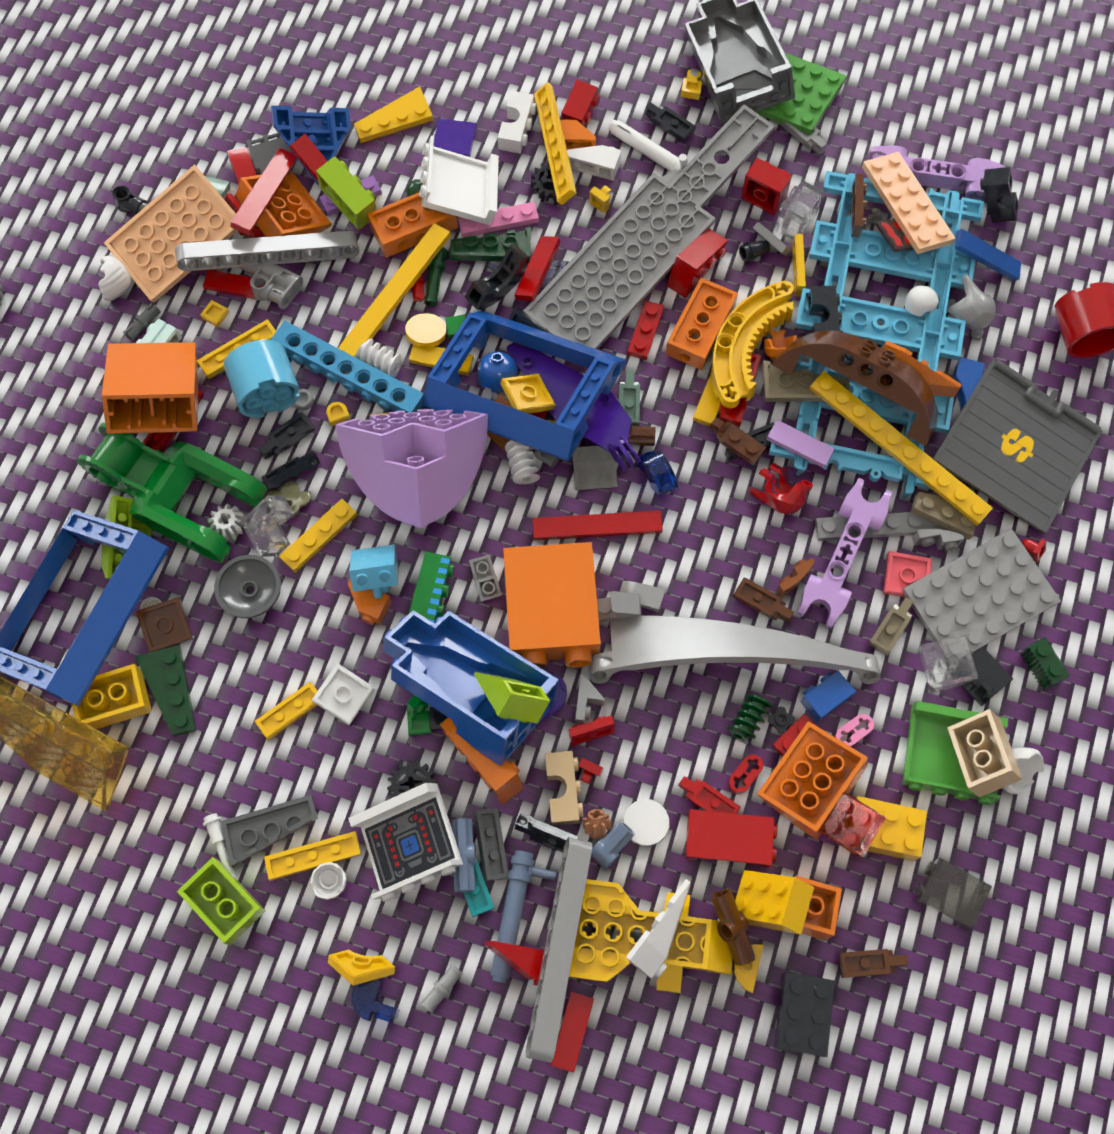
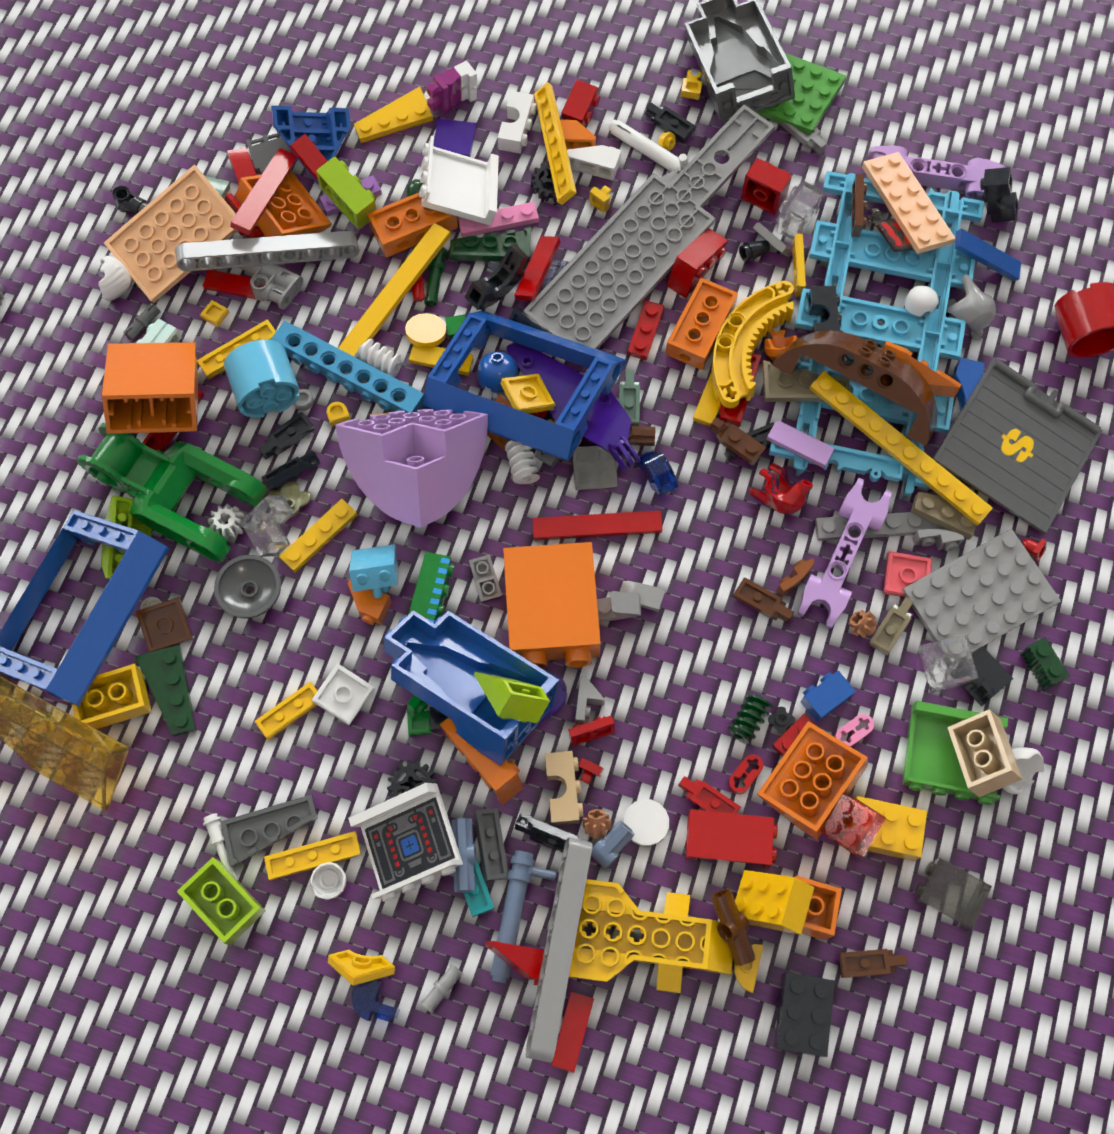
light grey panel [589,616,880,684] -> none
white wedge [626,879,691,980] -> none
none -> magenta hips [426,61,477,113]
none -> yellow plate [658,132,676,151]
none -> nougat gear [848,610,878,638]

